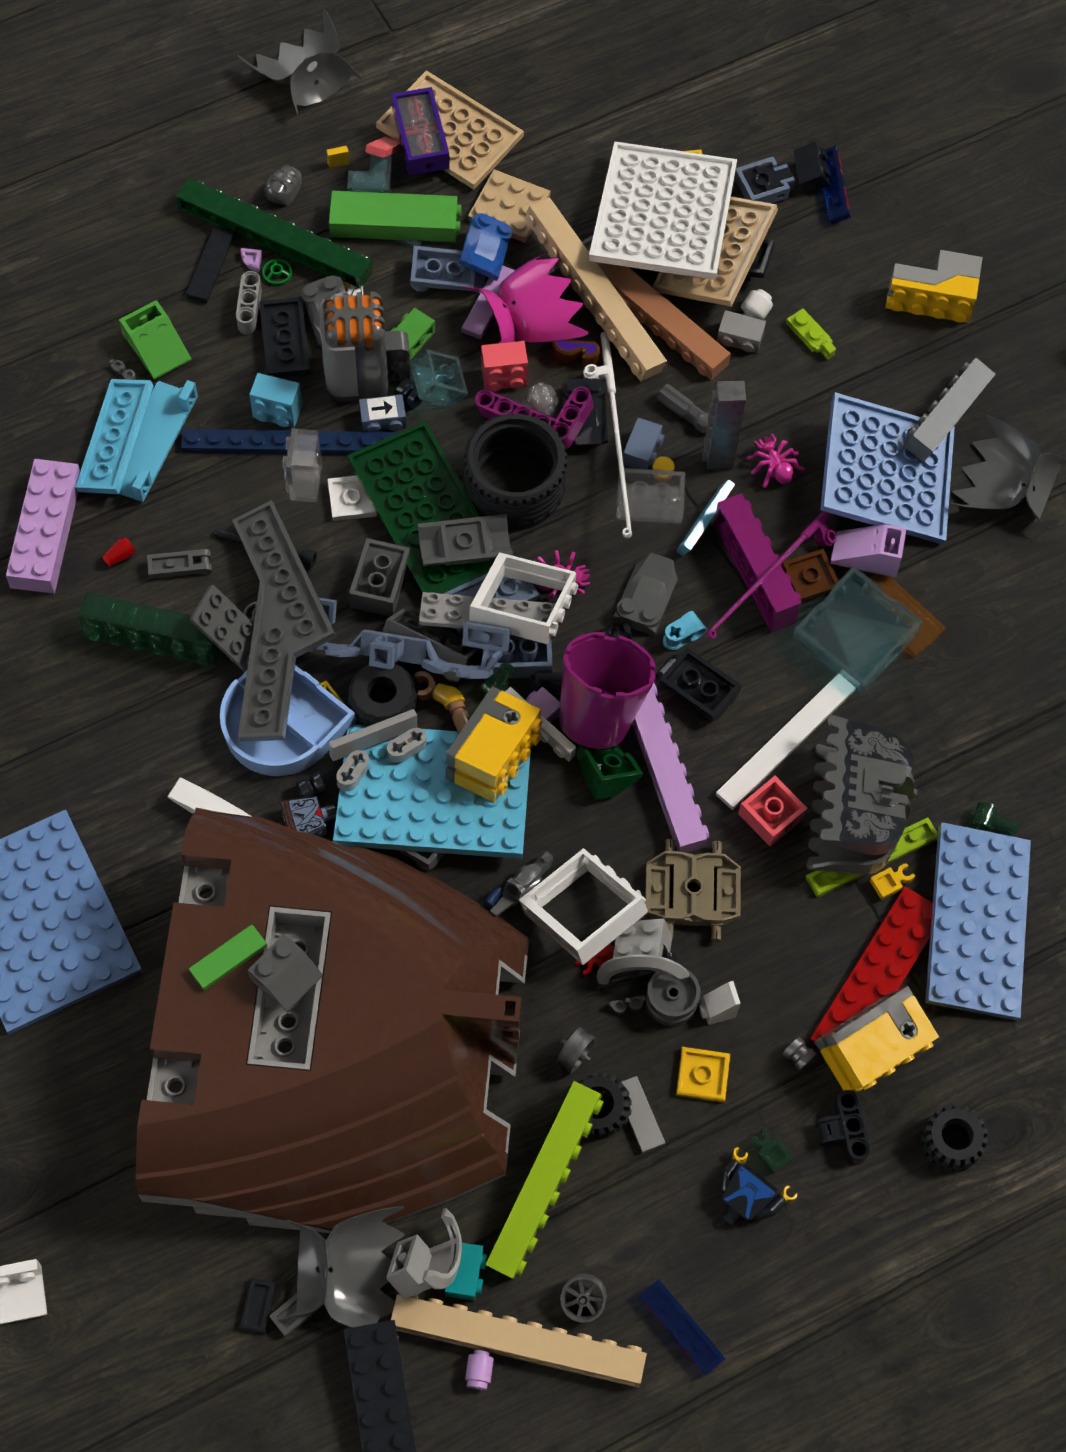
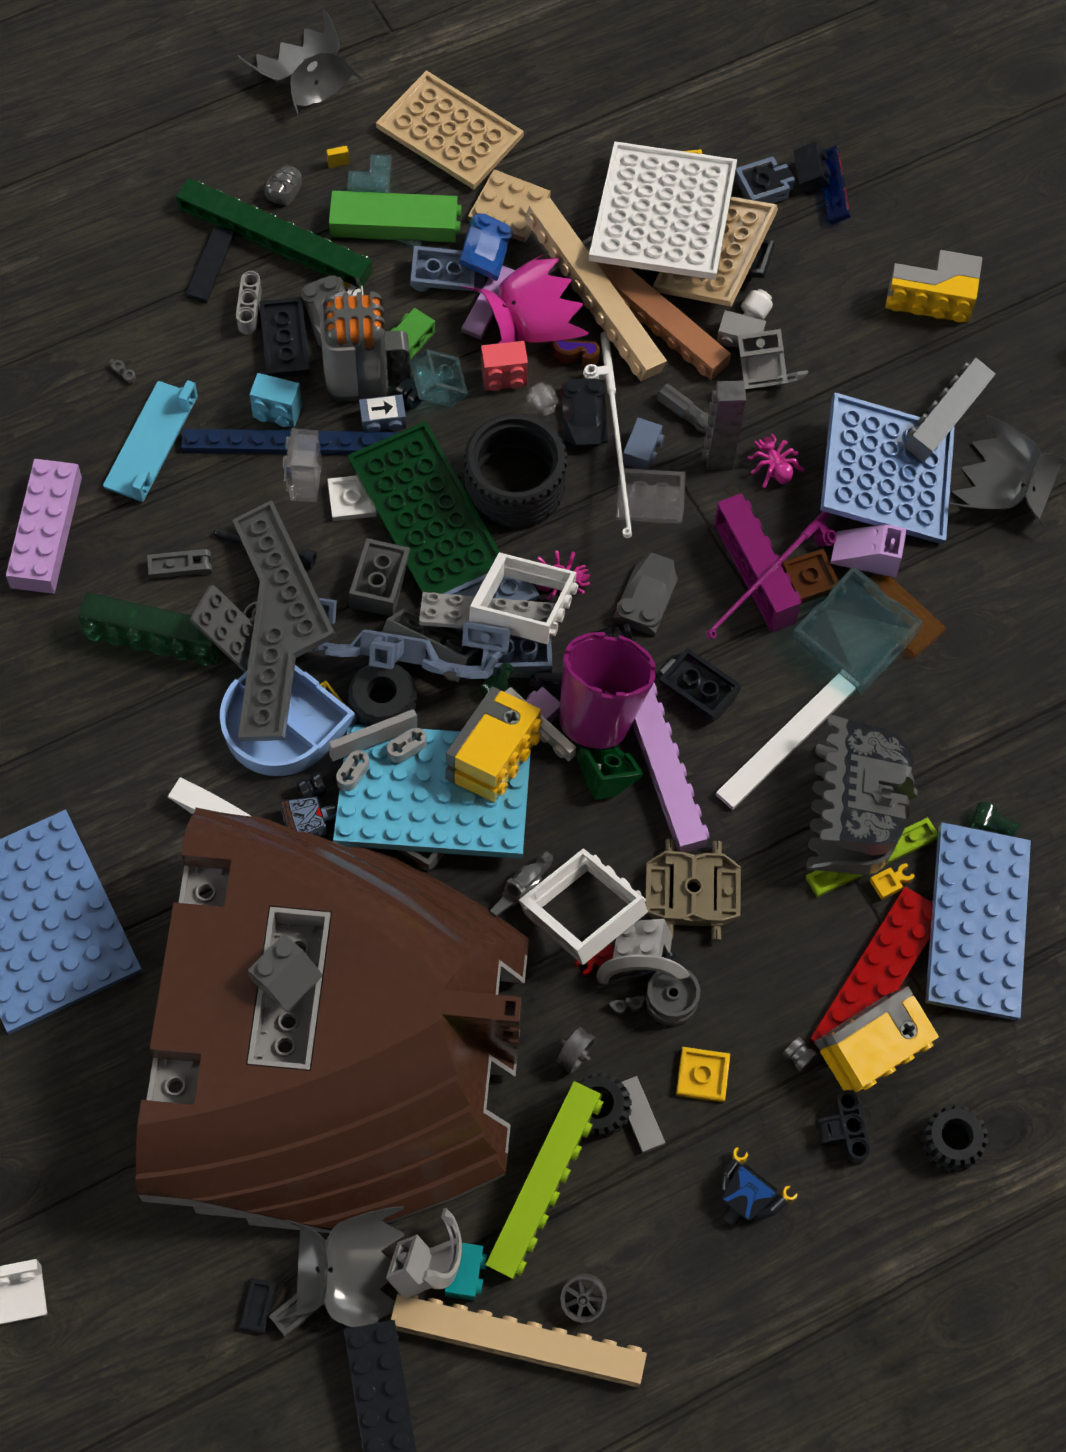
medium azure plate [75,379,153,494] -> none
red cone [102,536,136,567] -> none
bright green slope [119,300,192,380] -> none
bright green tile [189,925,267,991] -> none
lavender tile [241,248,262,272] -> none
green piece [262,259,292,286] -> none
coral tile [365,136,402,158] -> none
brick [391,87,450,176] -> none
medium nougat piece [414,671,470,733] -> none
dark grey piece [418,514,513,566] -> none
lavender brick [465,1350,494,1390] -> none
magenta beam [475,387,593,449] -> none
dark blue plate [482,886,503,911] -> none
clear blue plate [639,1279,726,1376] -> none
yellow tile [652,457,675,479] -> none
medium azure piece [663,611,707,651] -> none
tile [676,480,735,556] -> none
white slope [699,981,741,1025] -> none
coral brick [738,776,807,847] -> none
clear green plate [750,1127,794,1174] -> none
lime hinge [786,308,836,360] -> none
none -> light grey piece [738,329,808,389]

